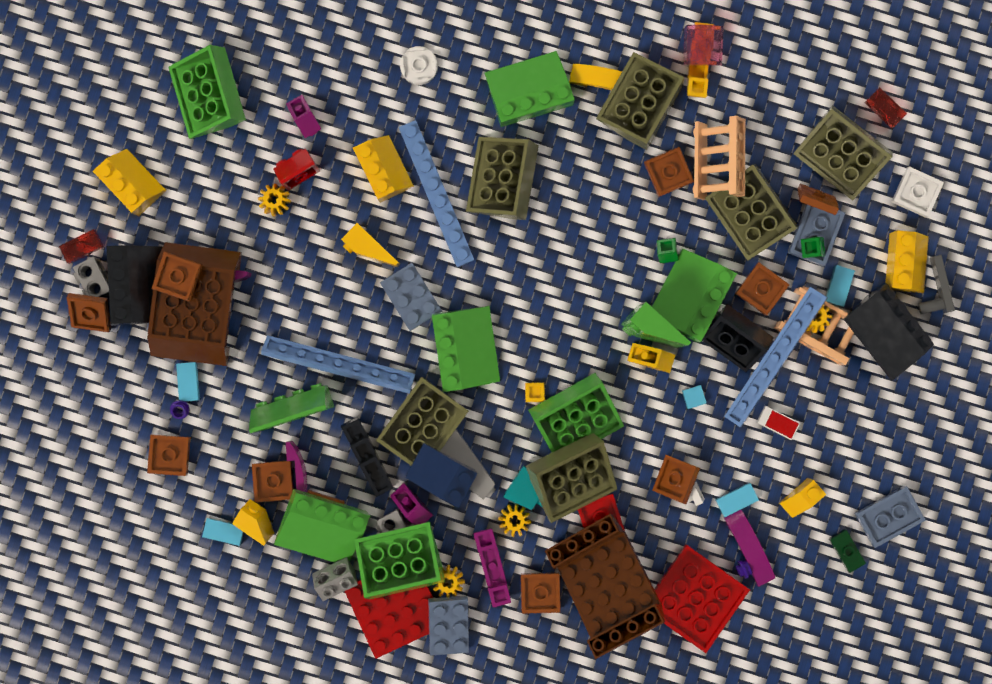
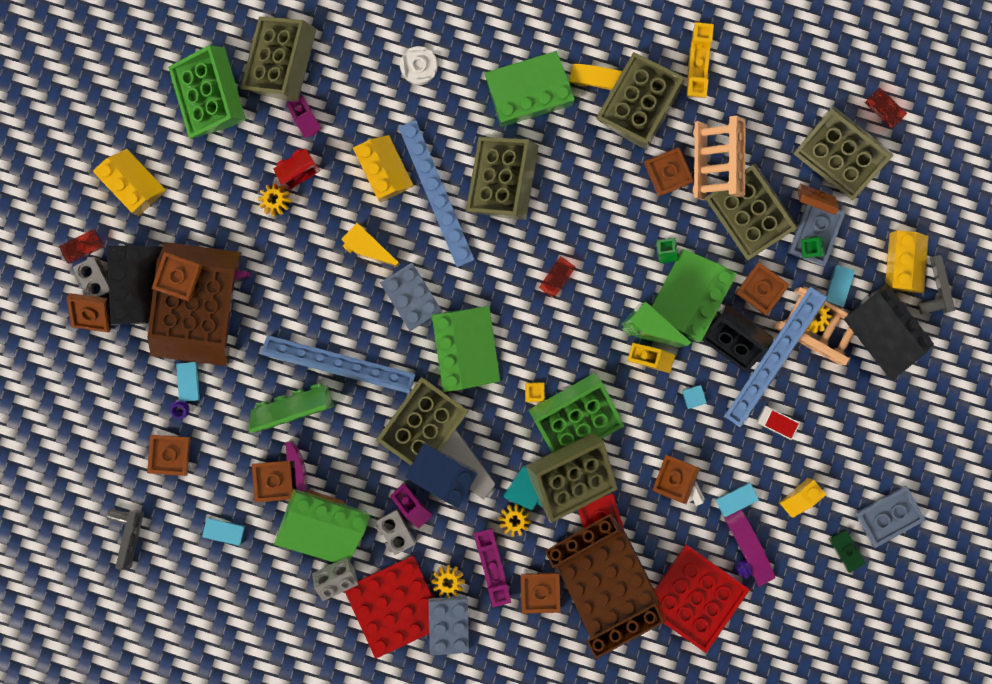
yellow slope [232,499,274,546] -> none
black slope [341,417,394,497] -> none
bright green slope [354,522,445,599] -> none
clear pink slope [683,25,723,66] -> none
white plate [891,167,944,218] -> none
none -> dark grey piece [107,509,144,570]
none -> olive slope [240,16,317,102]
none -> clear red plate [539,256,576,298]

